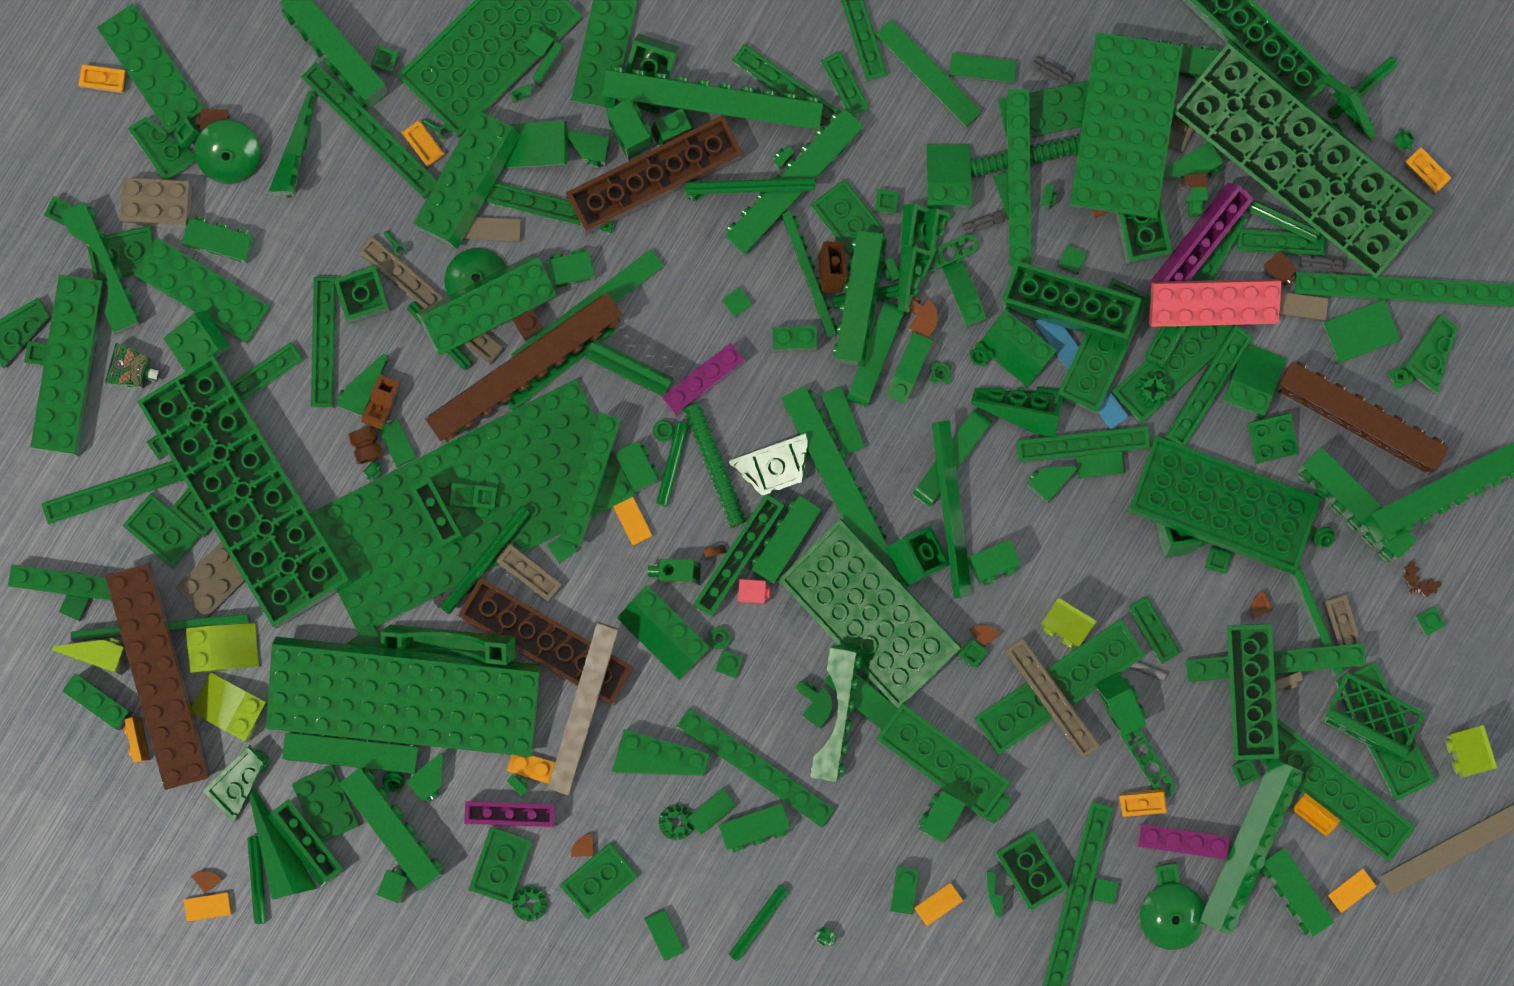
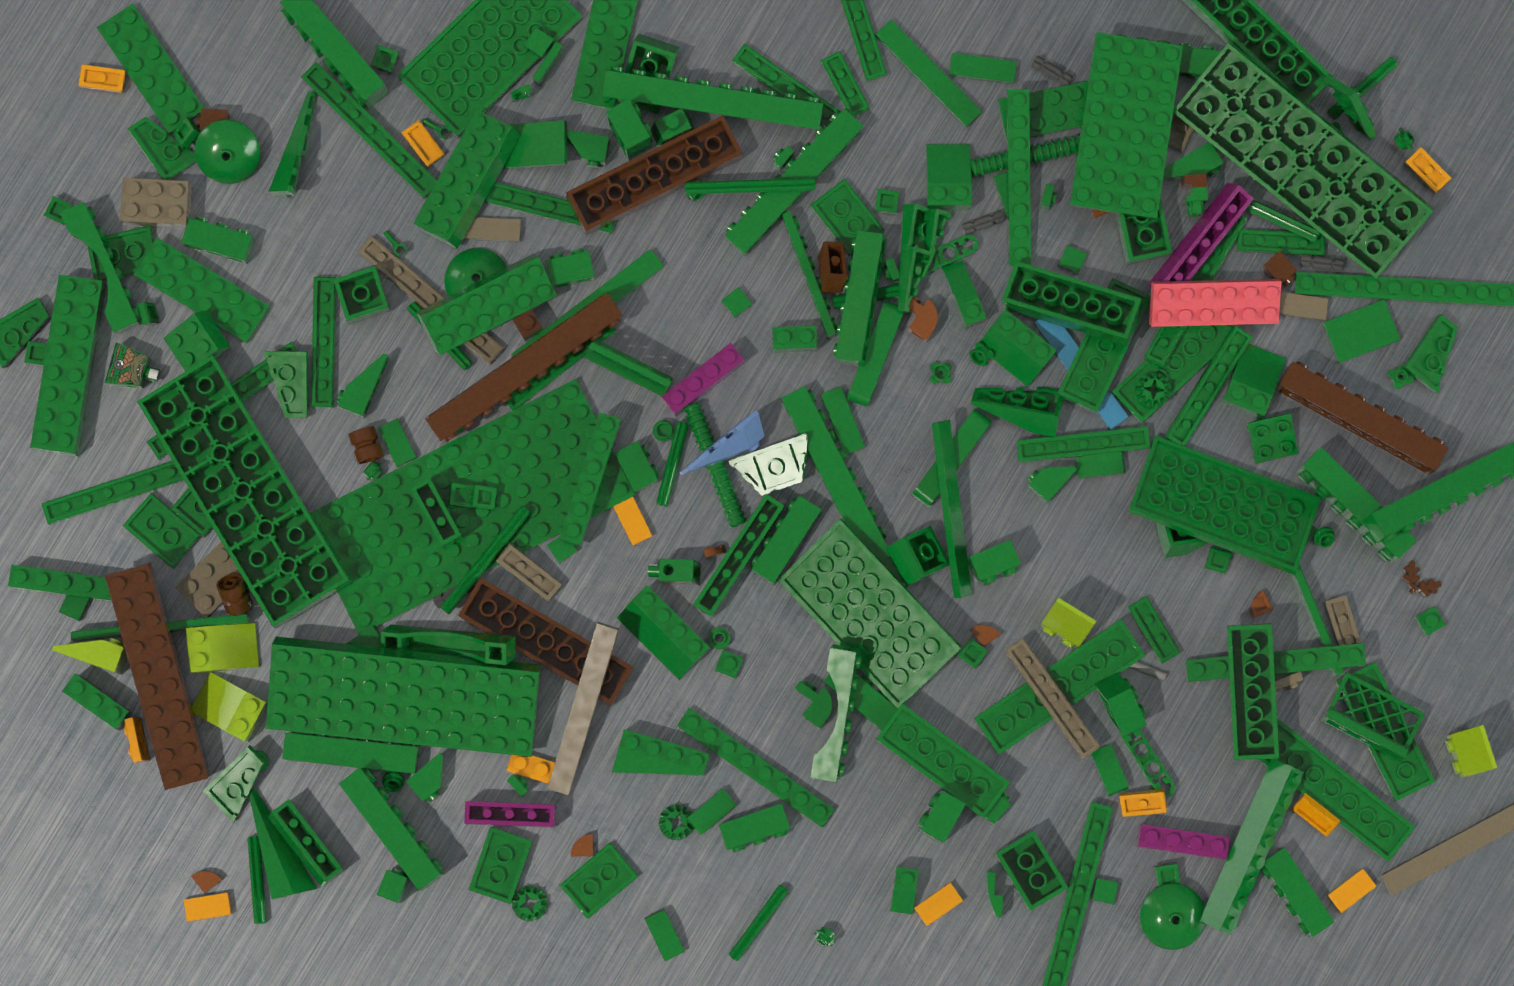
green plate [292,765,360,843] -> none
dark orange brick [361,375,400,429] -> none
coral brick [738,579,770,605] -> none
green slope [885,331,933,404] -> none
green plate [1230,760,1260,787] -> none
none -> green tile [136,302,160,326]
none -> reddish brown wheel [216,573,253,615]
none -> green wing [263,351,309,418]
none -> medium blue wedge [679,410,764,476]
none -> green slope [1091,744,1129,797]

